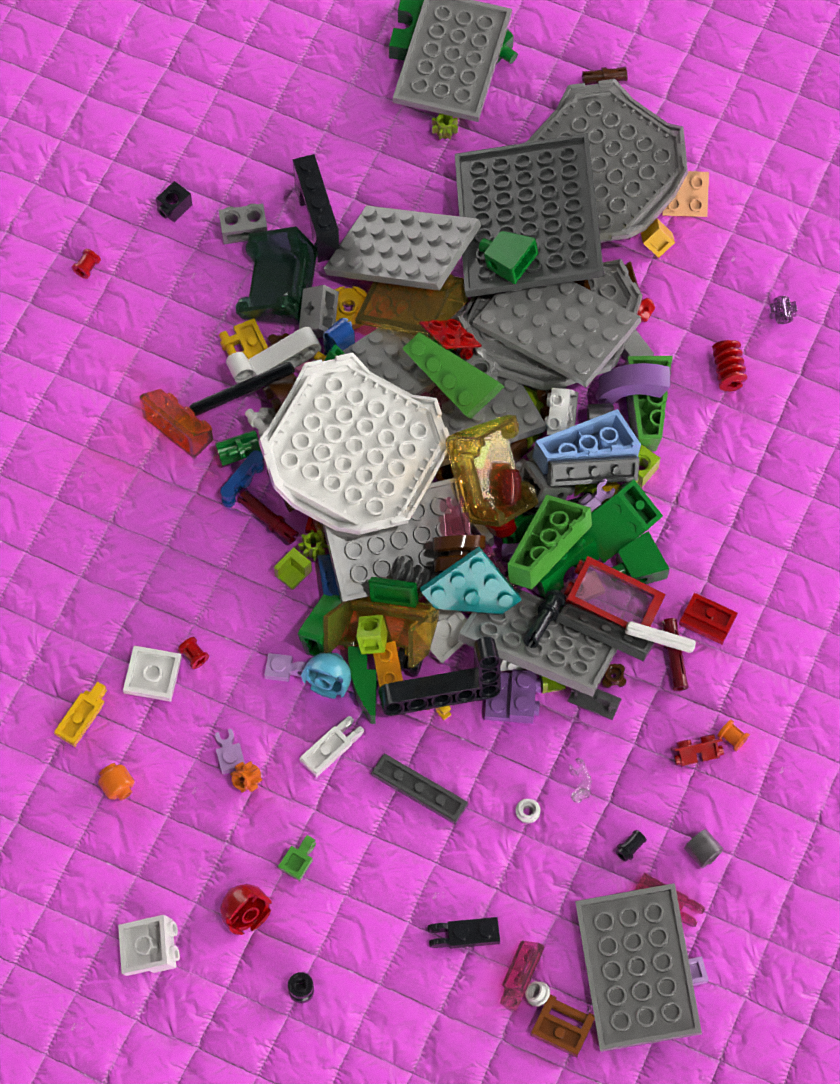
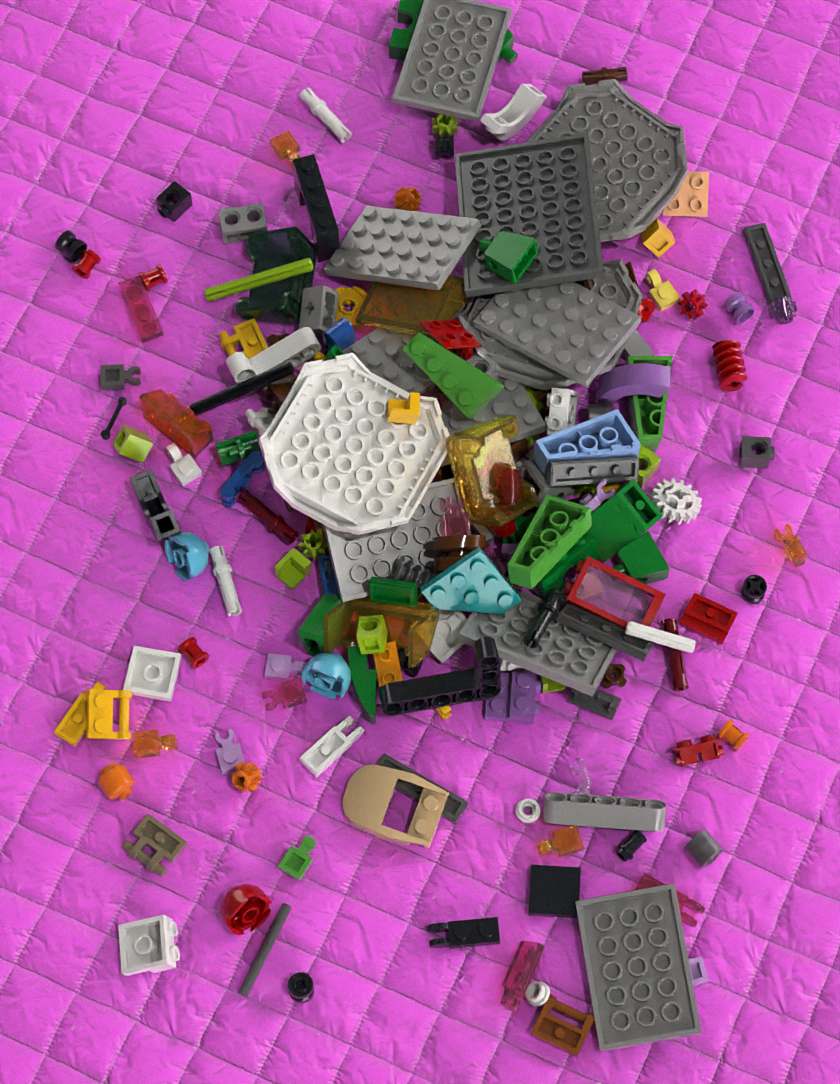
none -> black wheel [55,230,87,262]
none -> yellow plate [86,689,132,740]
none -> dark grey plate [101,364,141,390]
none -> black hinge [101,397,127,440]
none -> lime panel [113,424,154,463]
none -> clear pink plate [118,275,164,343]
none -> dark tan plate [122,814,188,877]
none -> black arch [129,469,181,541]
none -> plate [133,730,178,759]
none -> red bush [139,264,168,292]
none -> medium azure cylinder [165,531,210,581]
none -> white plate [166,443,202,487]
none -> lime axle [204,258,313,302]
none -> white pin [209,546,242,617]
none -> dark grey bar [238,903,292,997]
none -> clear pink plate [261,677,307,710]
none -> plate [270,131,300,169]
none -> white pin [299,88,352,143]
none -> tan slope [343,765,449,849]
none -> yellow panel [387,392,420,425]
none -> orange gear [394,186,422,211]
none -> black wheel [436,135,454,158]
none -> white arch [480,84,547,141]
none -> black tile [528,865,581,918]
none -> plate [537,826,584,857]
none -> light grey beam [543,792,667,832]
none -> light yellow plate [646,269,681,312]
none -> white gear [650,478,702,525]
none -> red gear [678,289,708,319]
none -> medium lavender wheel [723,292,755,324]
none -> dark grey brick [740,436,775,468]
none -> black wheel [741,575,767,604]
none -> dark grey tile [743,223,792,308]
none -> plate [773,524,807,567]

